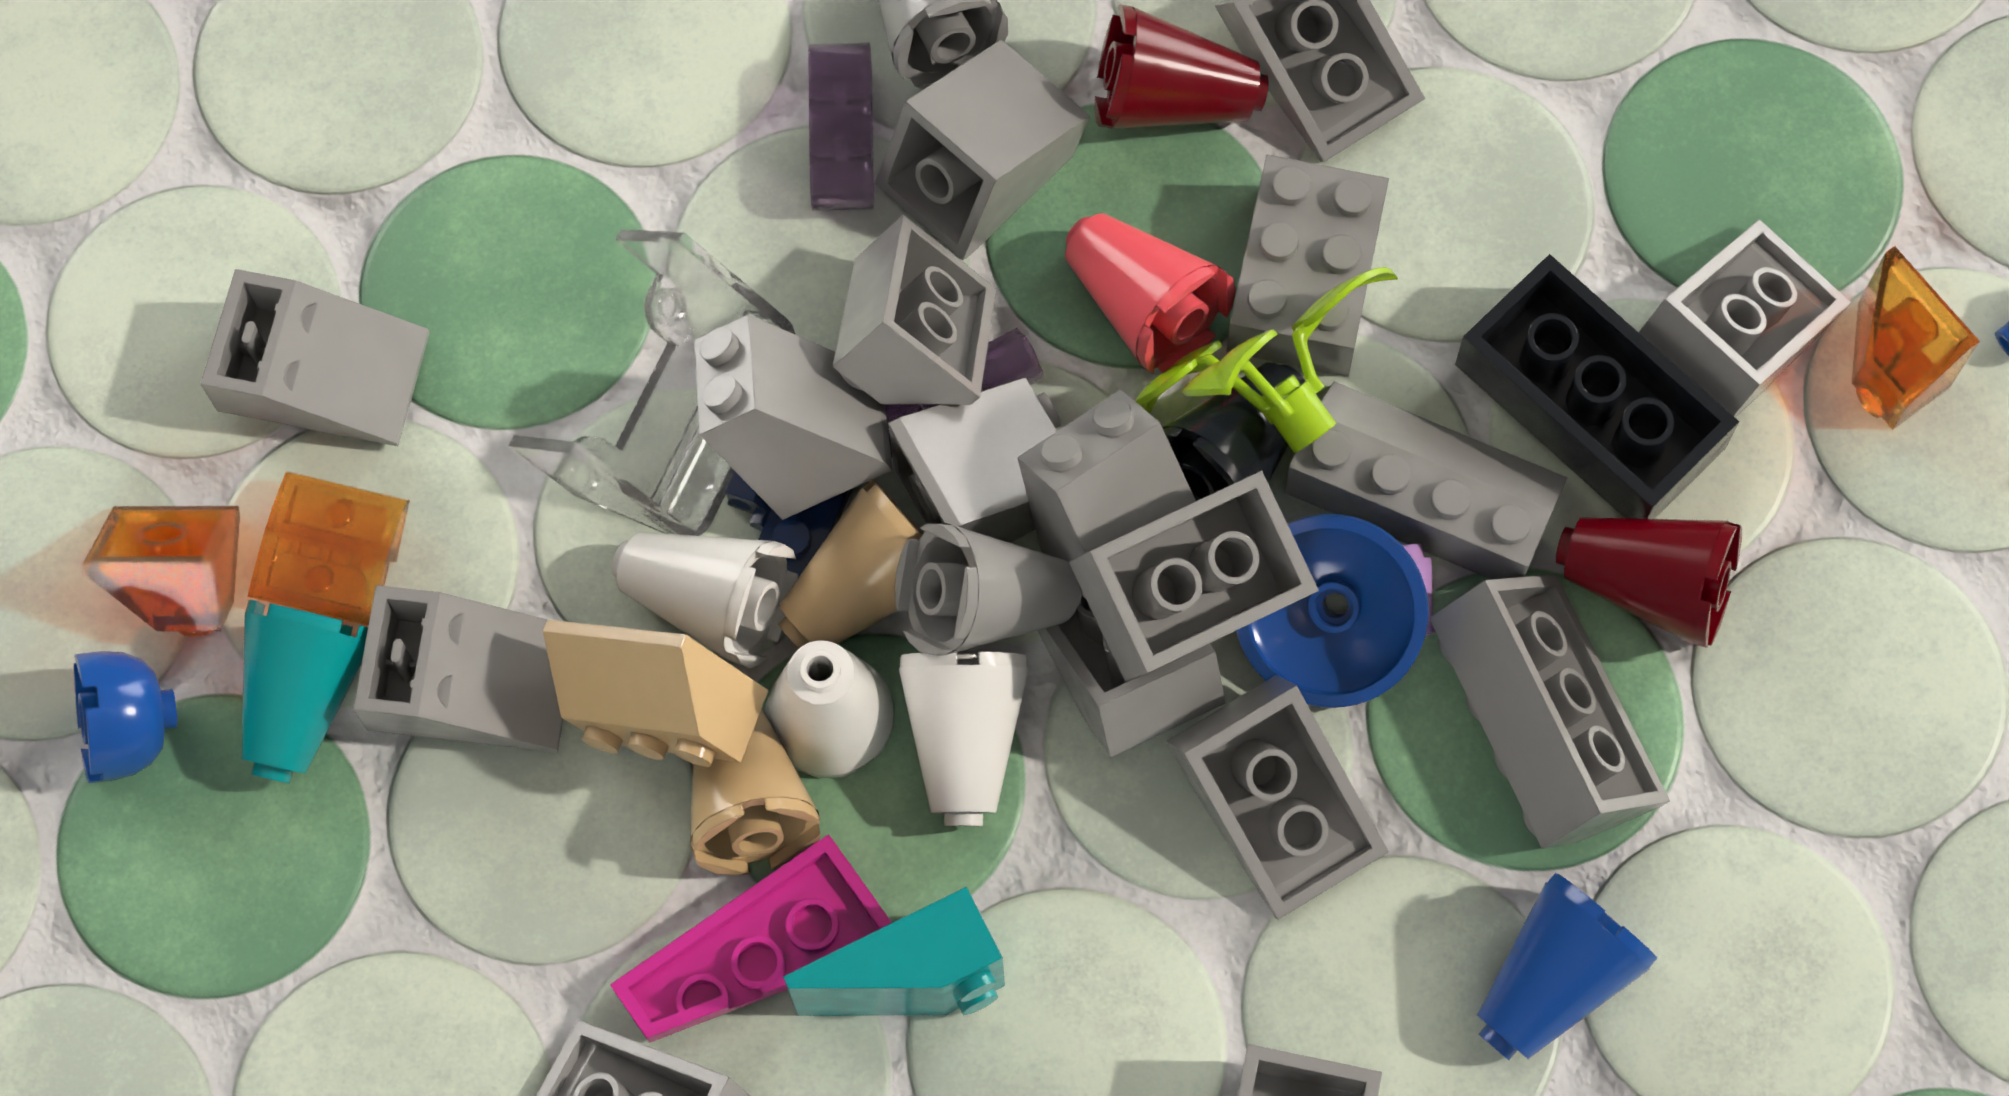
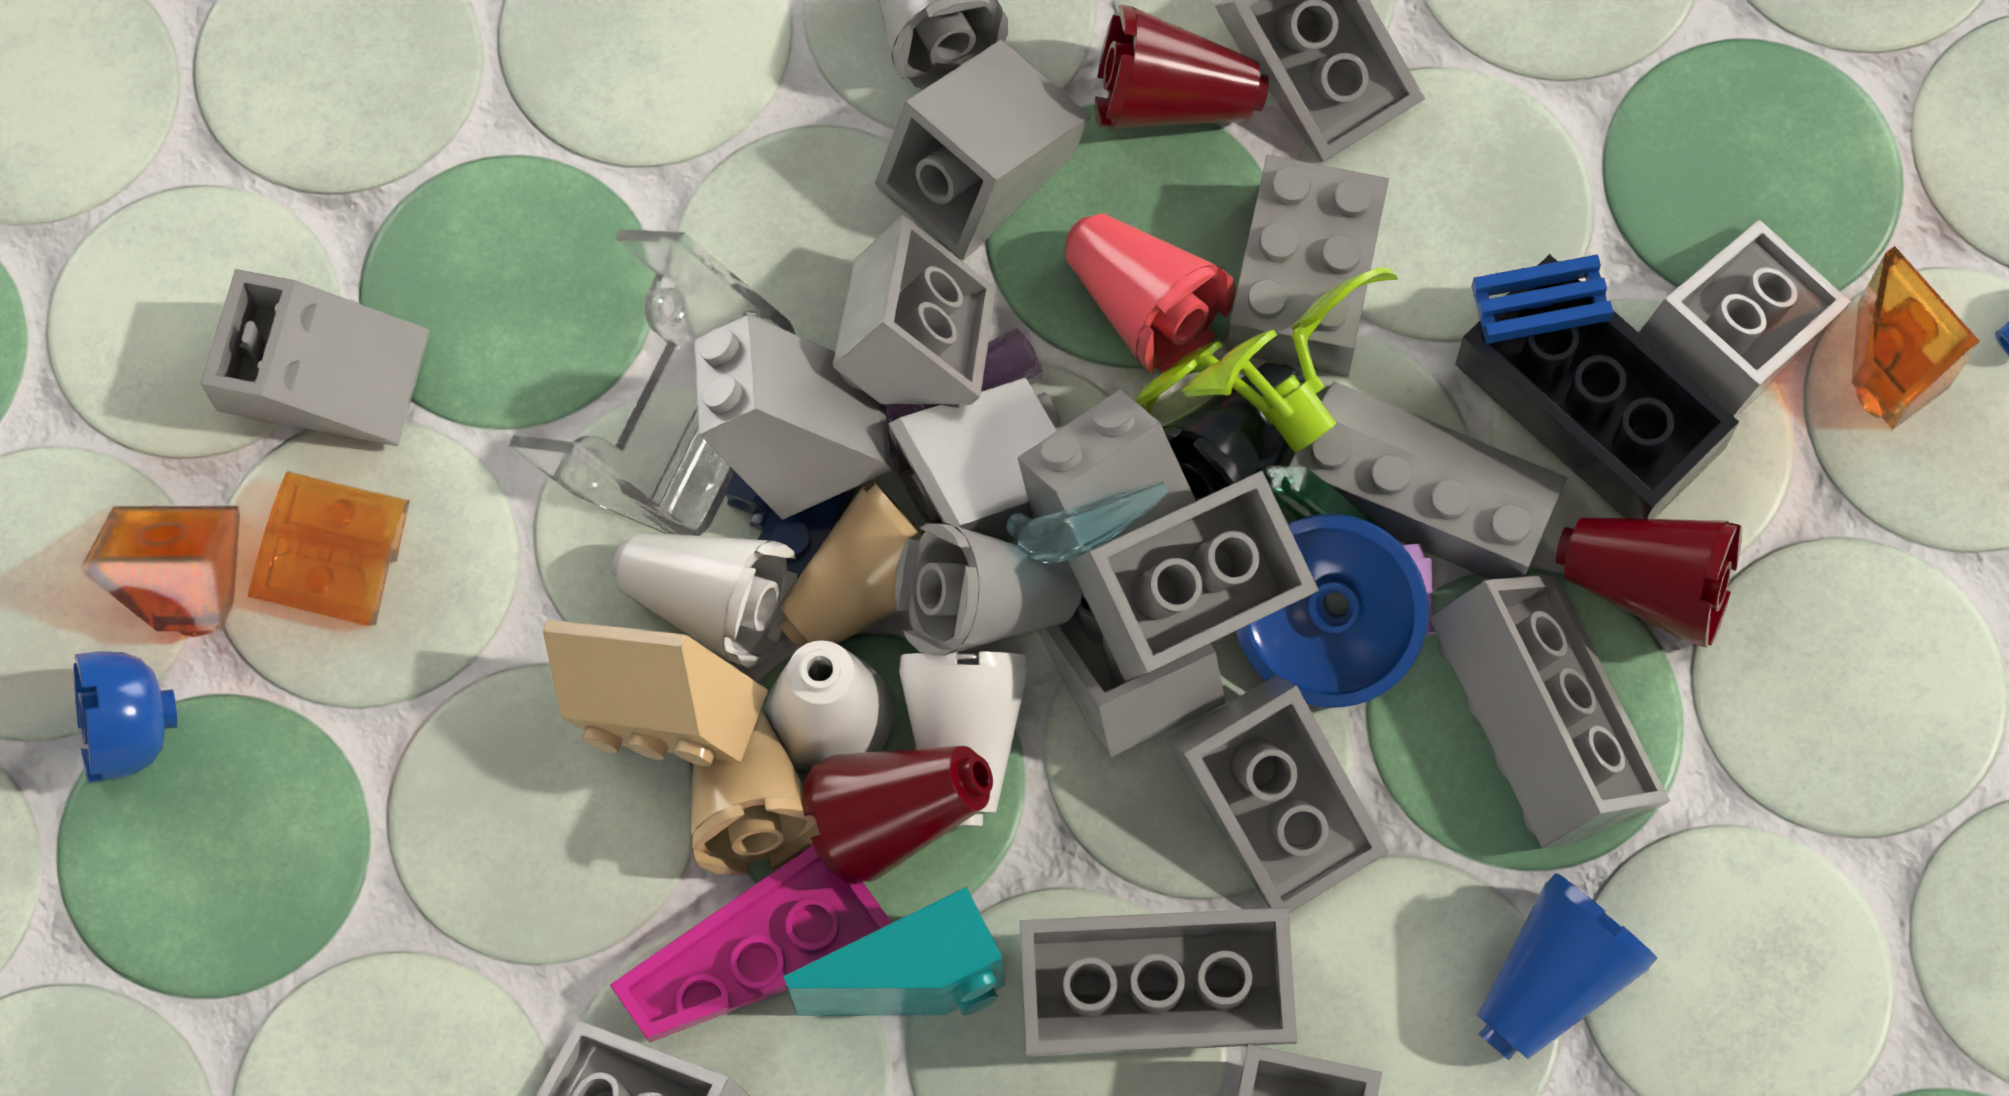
teal cone [241,600,368,784] -> none
light grey slope [353,585,563,752] -> none
clear purple beam [808,42,874,211] -> none
none -> dark red cone [802,746,993,884]
none -> clear light blue piece [1006,480,1169,563]
none -> light grey slope [1019,907,1297,1056]
none -> clear green tile [1255,466,1377,526]
none -> blue tile [1471,254,1614,344]

